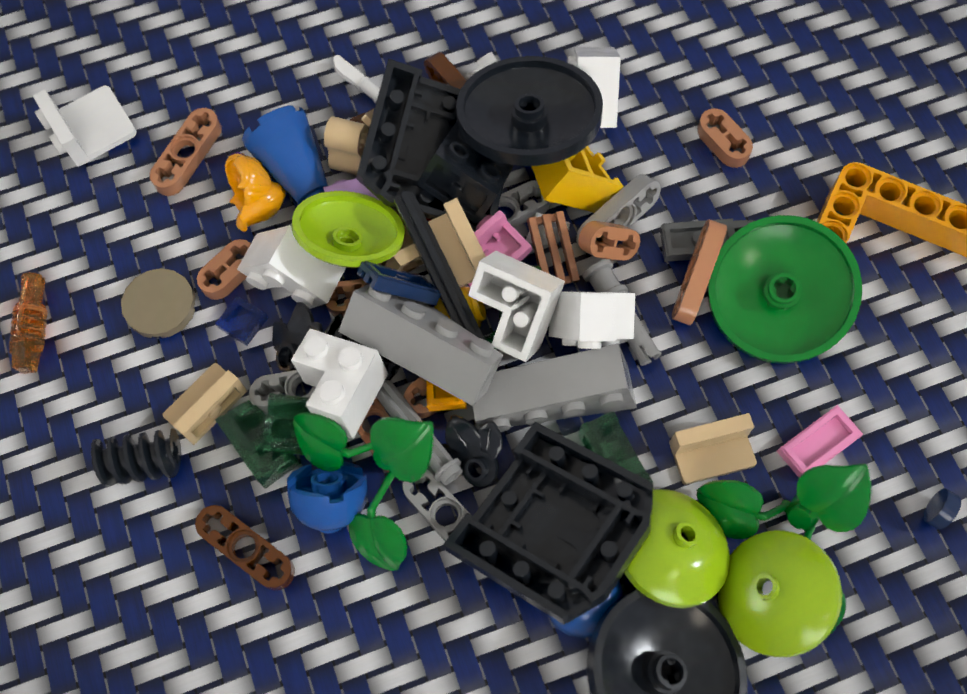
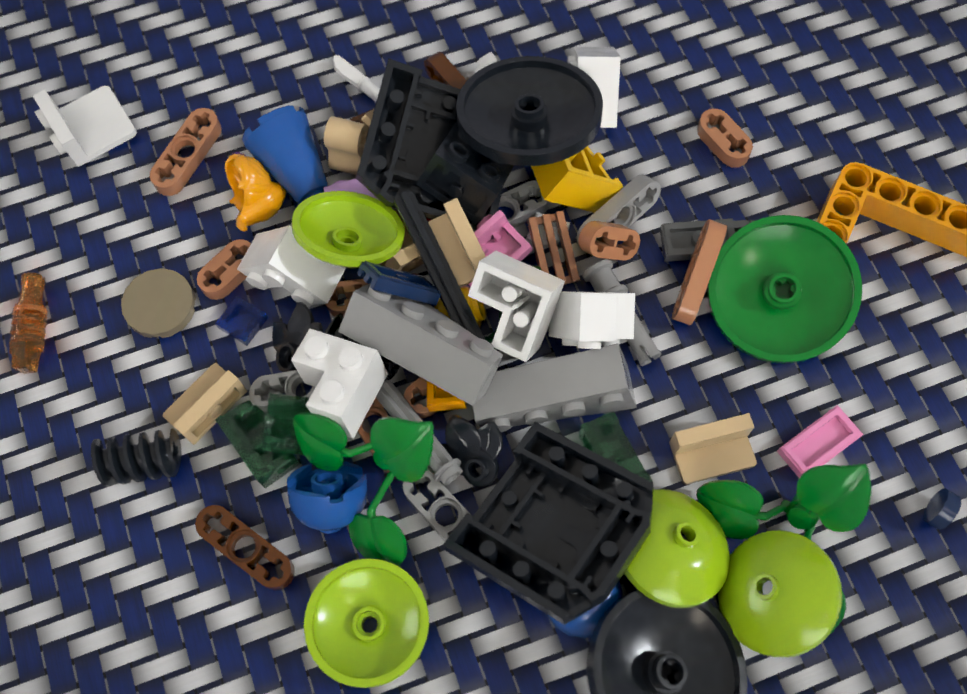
none -> lime dish [304,559,429,688]

